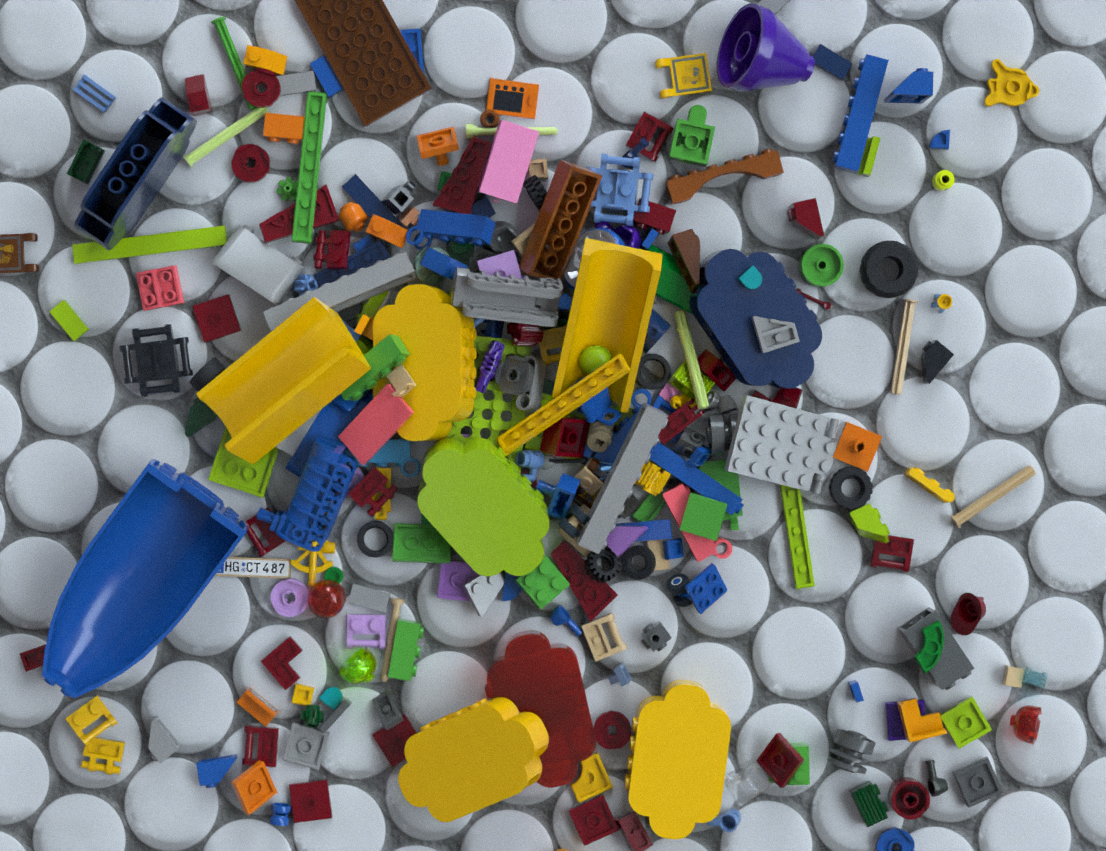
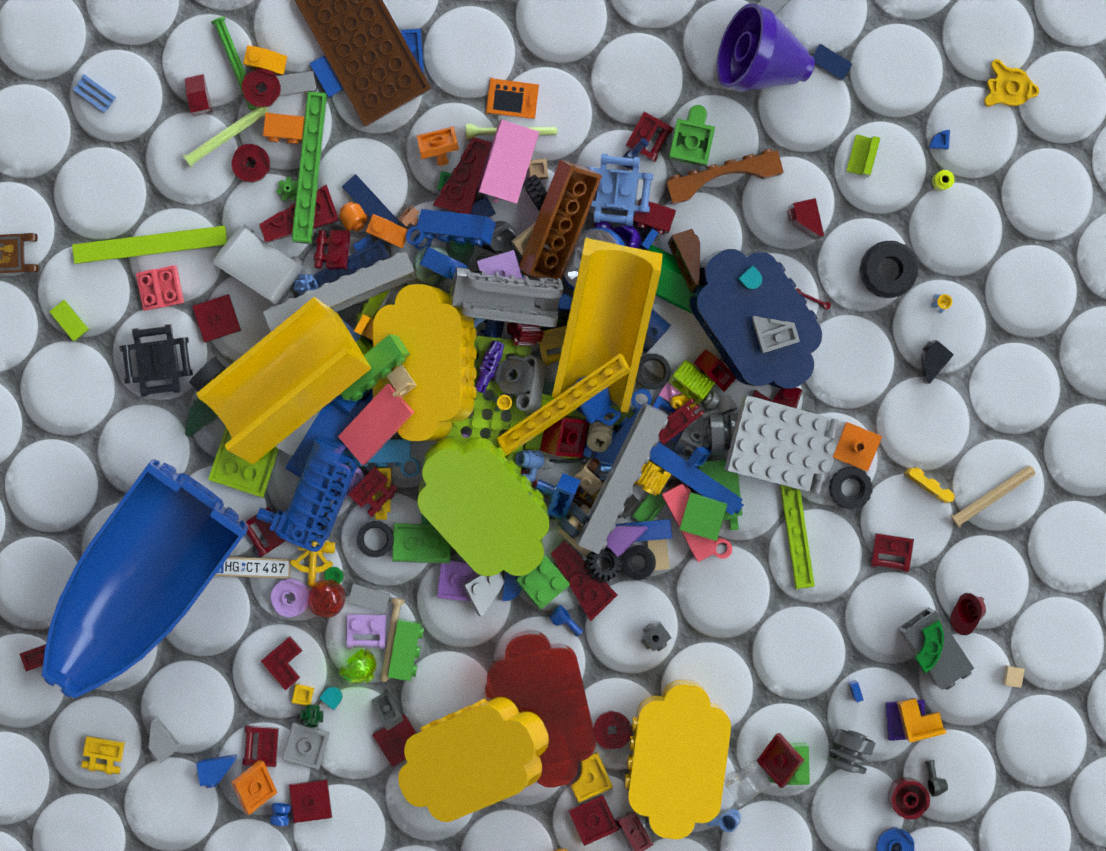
yellow plate [65,696,118,746] -> none
dark green hinge [67,139,105,185] -> none
dark blue brick [74,97,197,250] -> none
orange panel [237,687,279,727] -> none
dark grey tile [320,698,352,733] -> none
black brick [381,180,416,215] -> none
dark orange plate [480,110,499,128] -> none
lime hat [579,345,612,375] -> none
tan plate [581,613,627,662] -> none
sand blue tile [608,663,632,687] -> none
yellow flag [655,53,712,99] -> none
blue tile [663,538,684,560] -> none
blue plate [667,563,727,614] -> none
yellowish green axle [674,310,709,409] -> none
bright green wheel [798,244,844,288] -> none
blue brick [832,54,889,174] -> none
dark green brick [849,780,889,827] -> none
lime slope [850,503,890,543] -> none
blue slope [884,68,933,104] -> none
tan axle [891,299,918,395] -> none
lime plate [940,696,992,749] -> none
dark grey plate [952,757,1003,808] -> none
clear red cylinder [1010,705,1042,745] -> none
clear light blue bush [1023,667,1047,689] -> none
none -> yellow piece [492,393,512,413]

